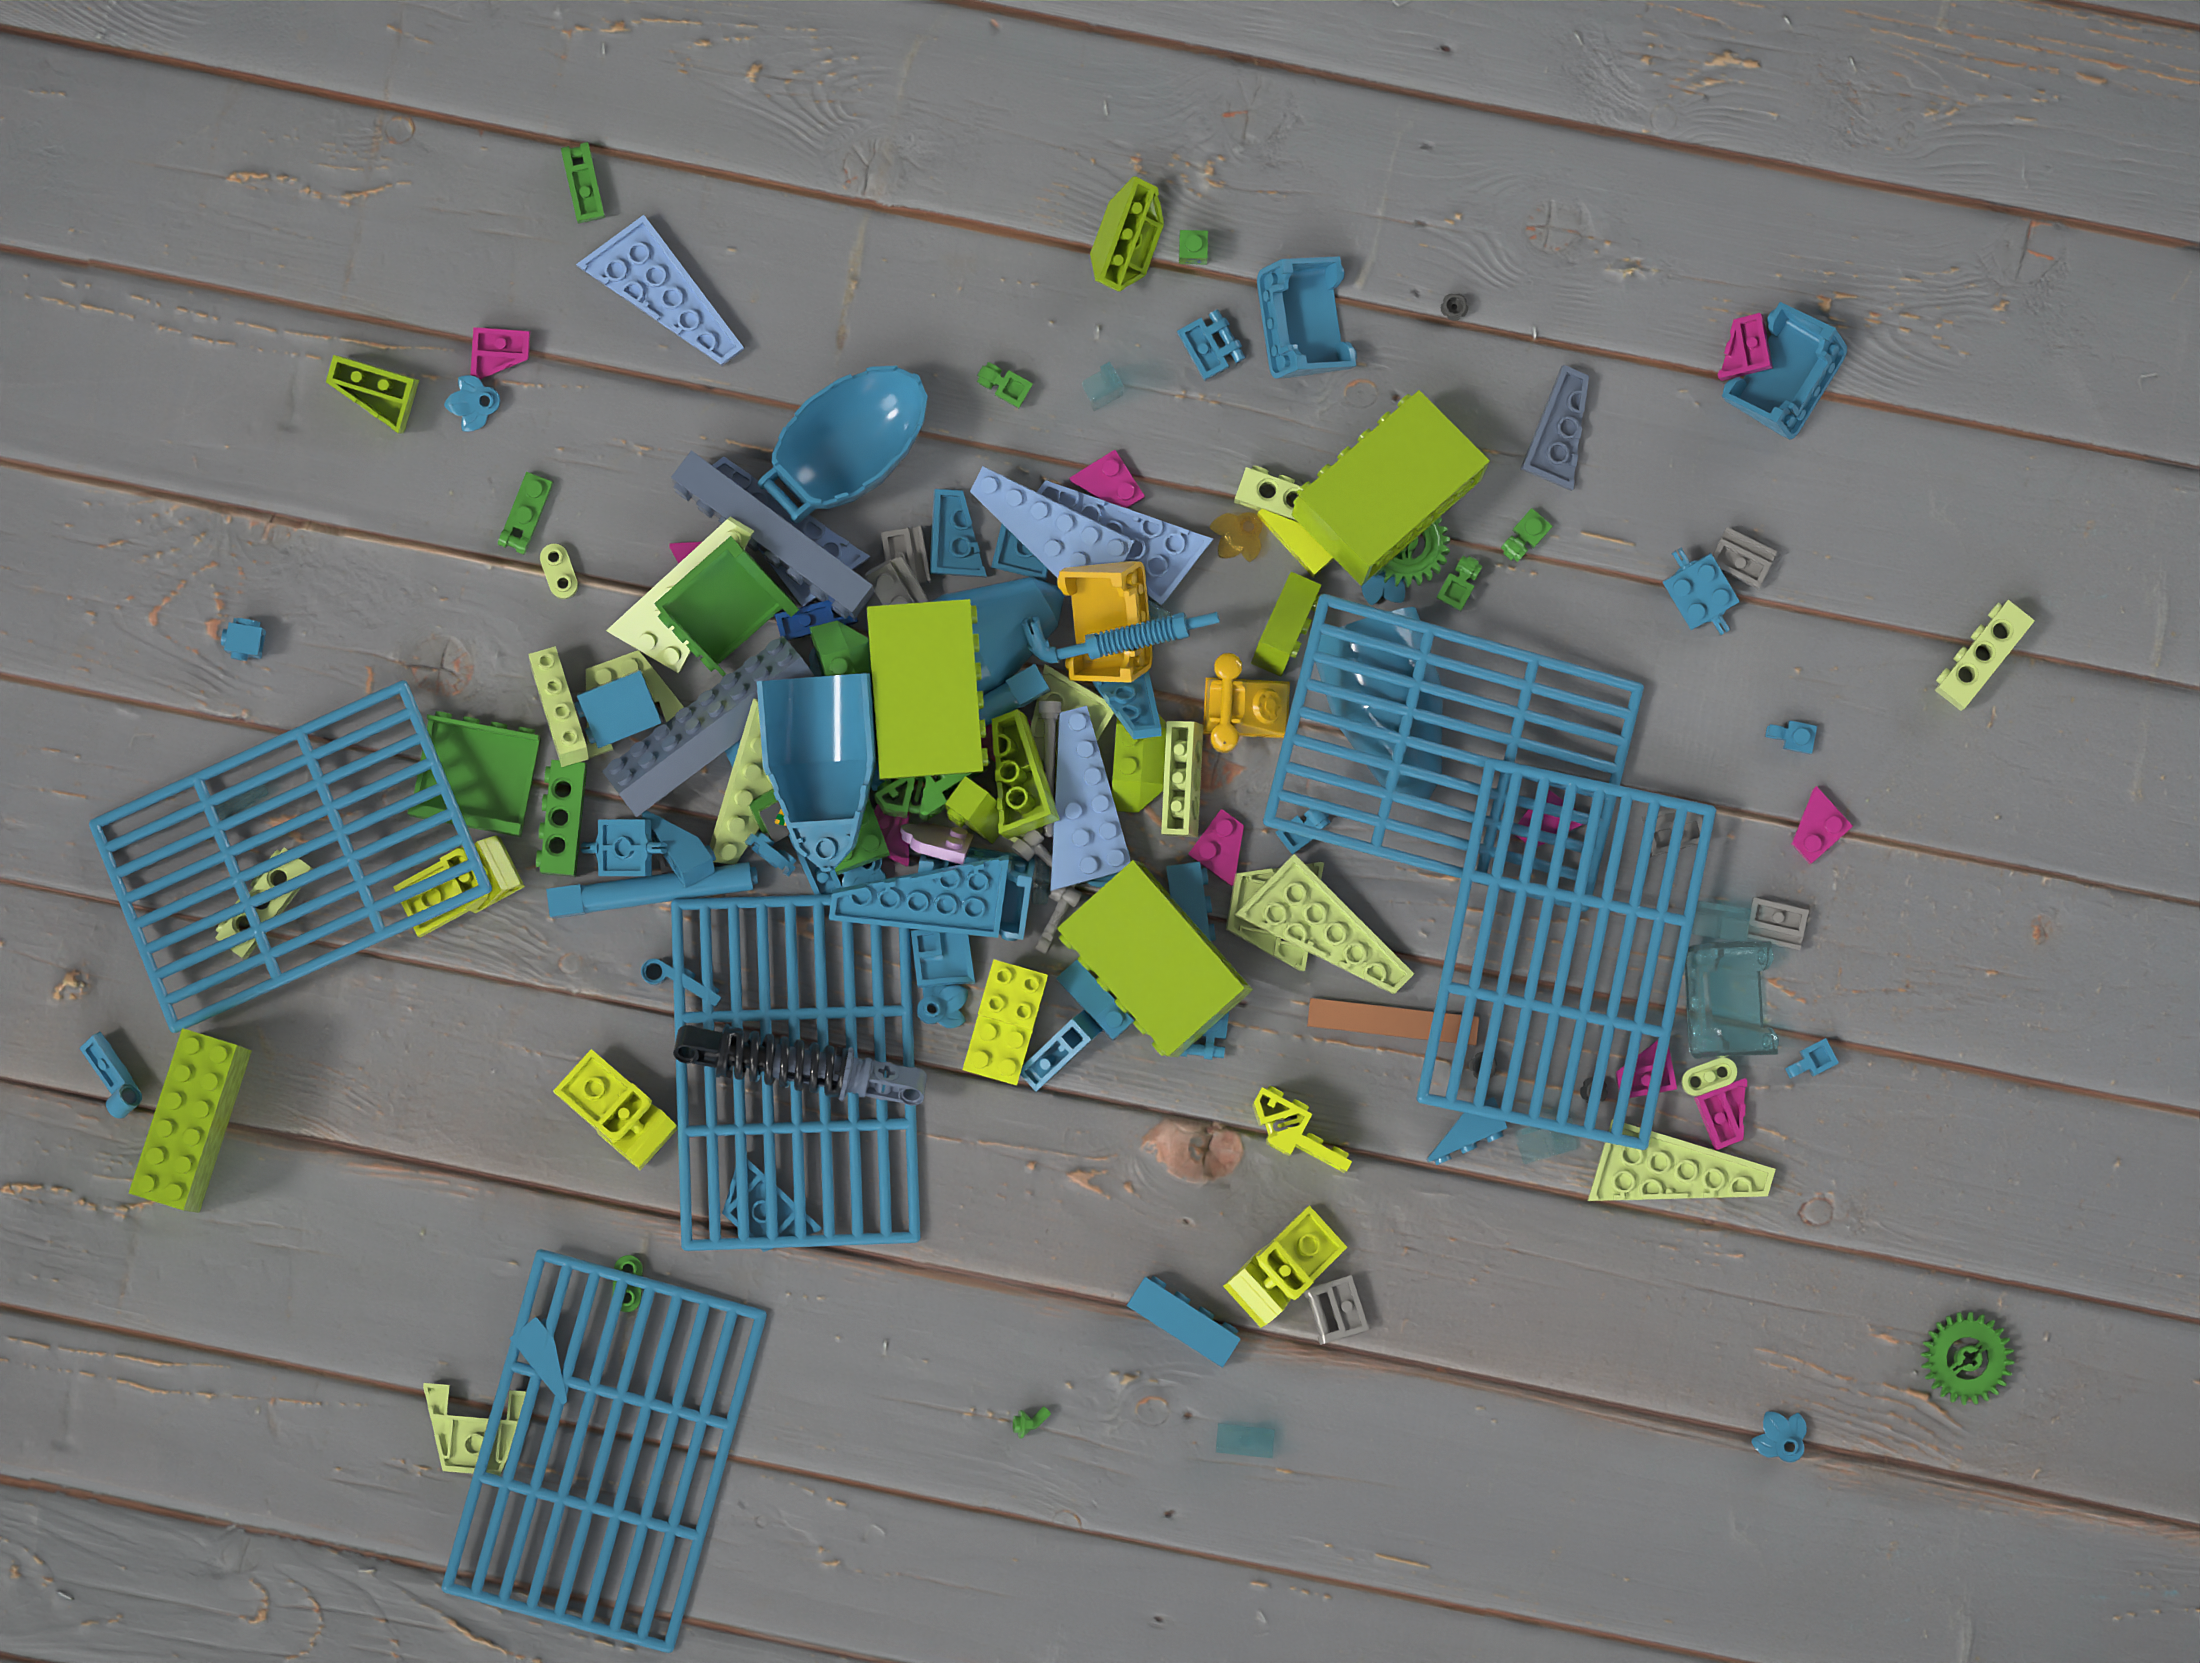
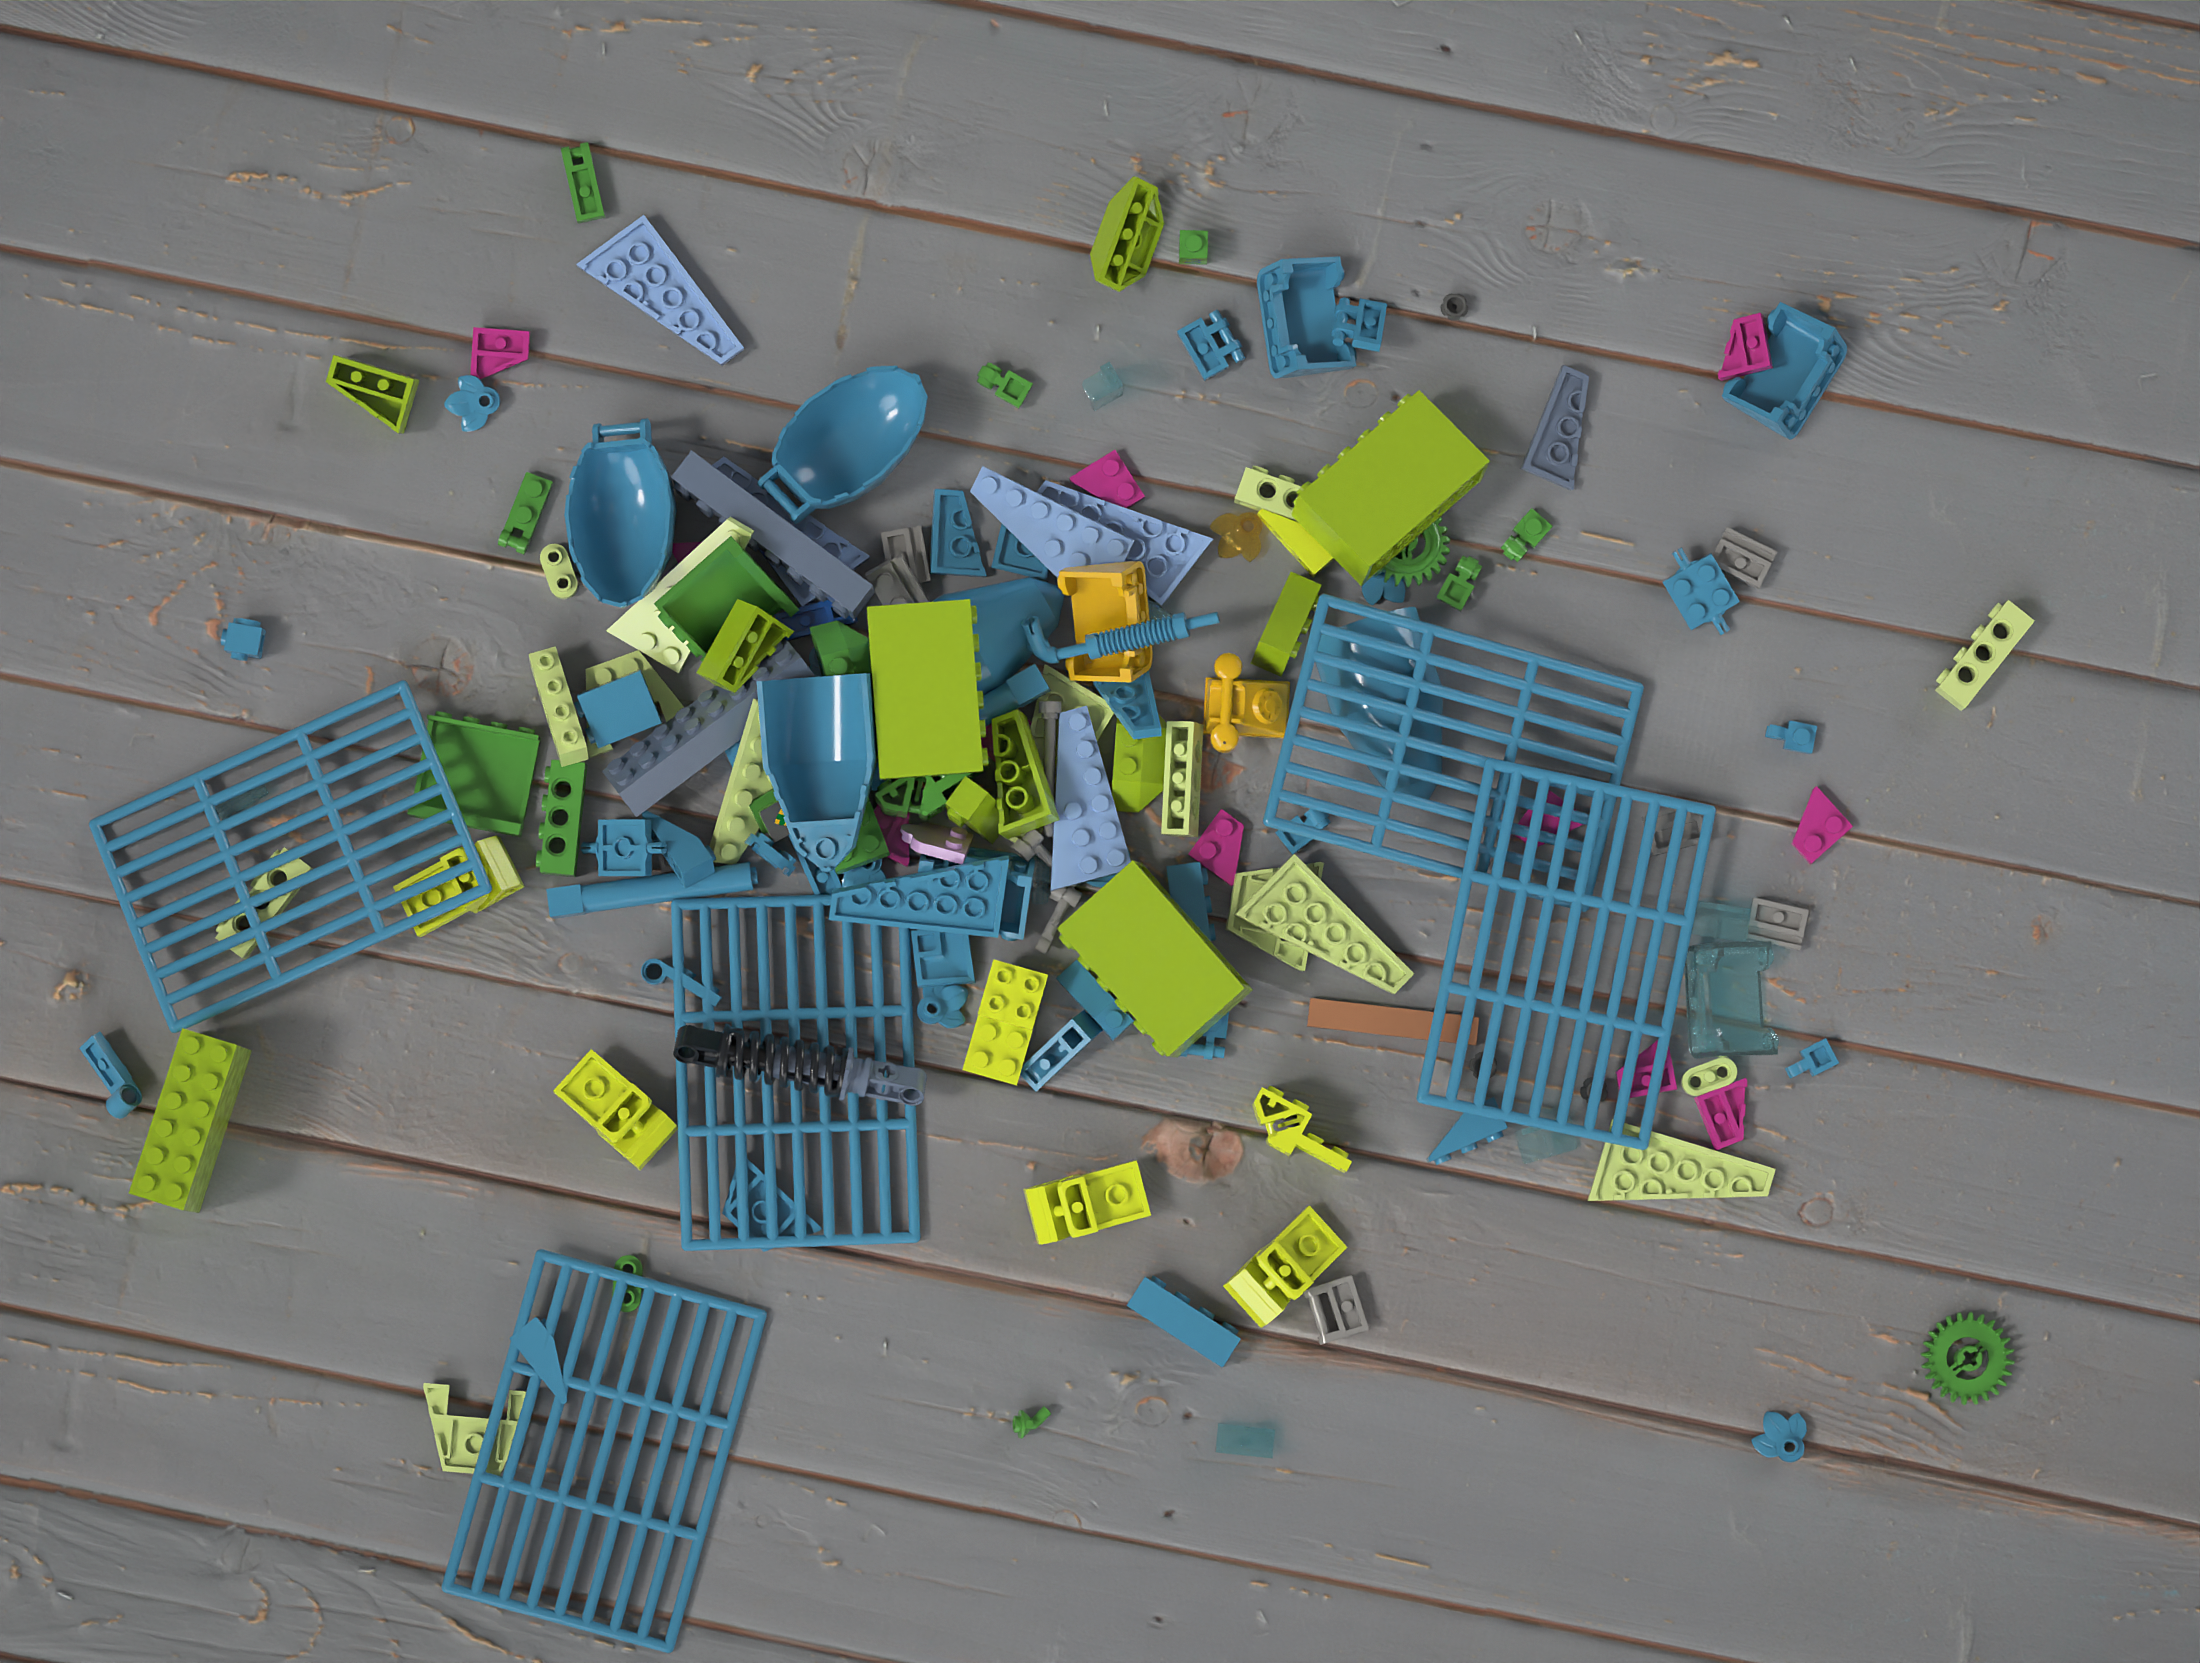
none -> dark azure windscreen [564,418,677,608]
none -> lime wedge [696,599,794,693]
none -> neon yellow piece [1023,1160,1151,1245]
none -> dark azure plate [1331,297,1387,352]

